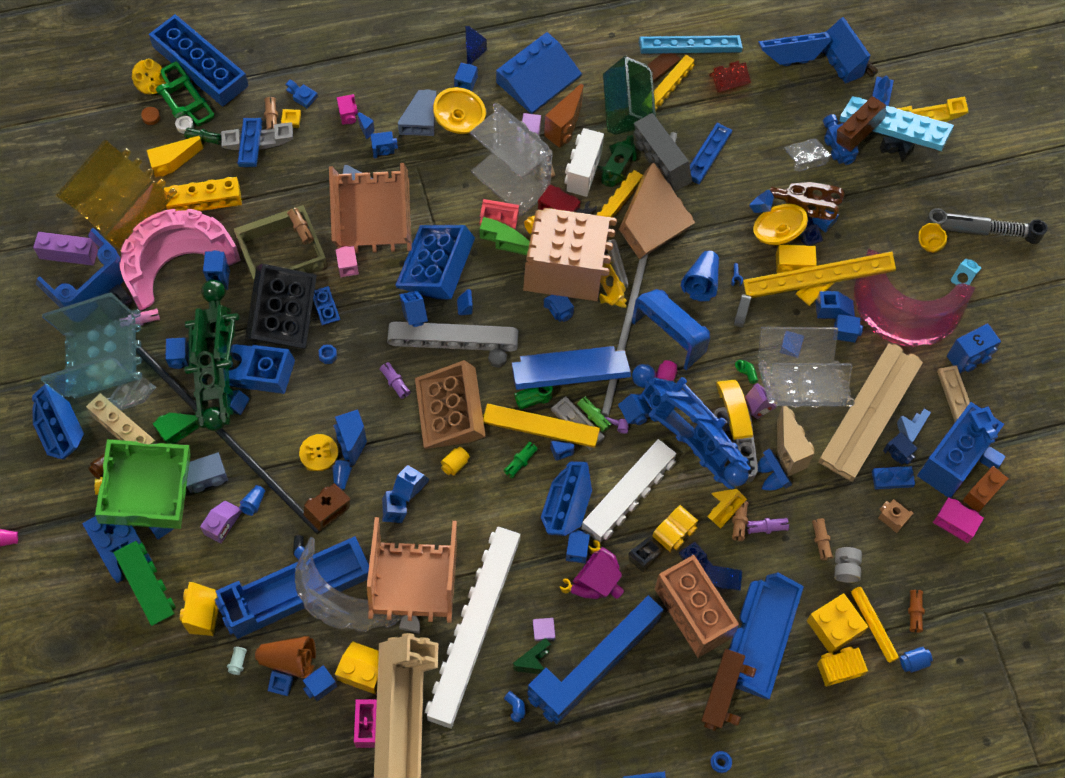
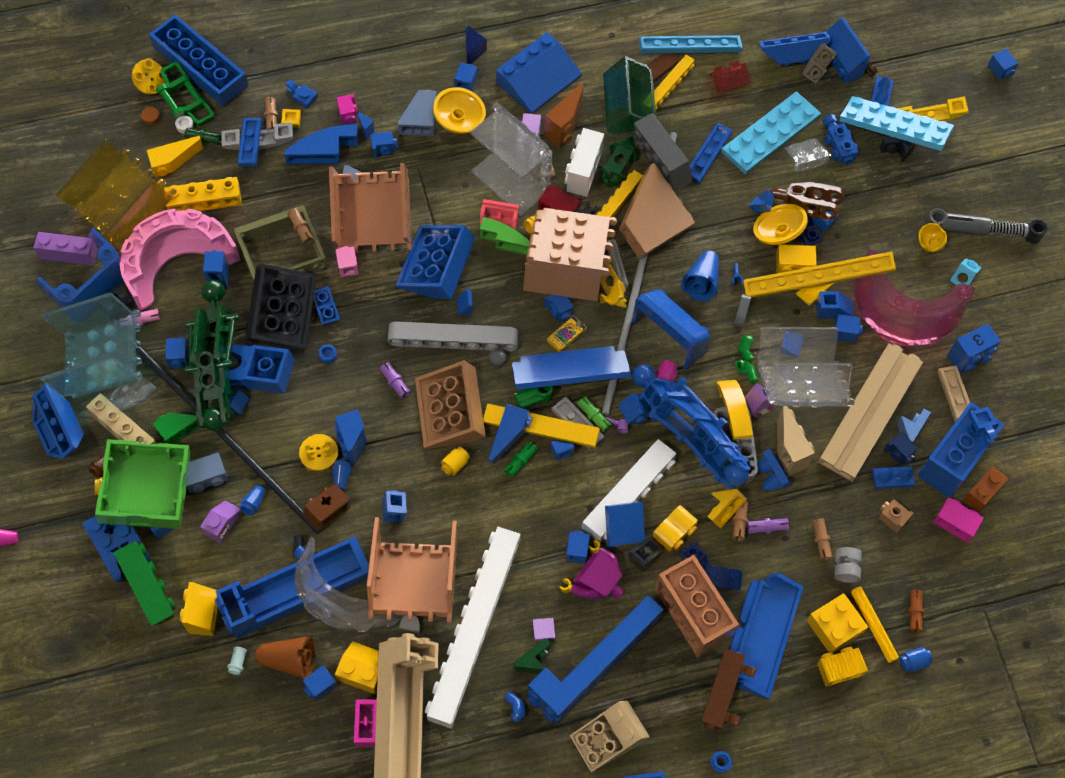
blue slope [268,669,294,696] -> none
blue slope [392,465,429,502] -> none
blue brick [399,291,428,327] -> none
blue wedge [541,462,592,536] -> none
reddish brown brick [837,96,886,152] -> none
slope [979,446,1005,469] -> none
none -> blue slope [284,124,359,165]
none -> blue slope [489,404,532,464]
none -> tile [547,315,587,352]
none -> tan slope [570,701,649,773]
none -> blue tile [605,501,645,546]
none -> medium azure plate [721,91,821,175]
none -> green arm [738,335,754,363]
none -> dark tan slope [802,42,837,84]
none -> blue brick [988,48,1019,80]

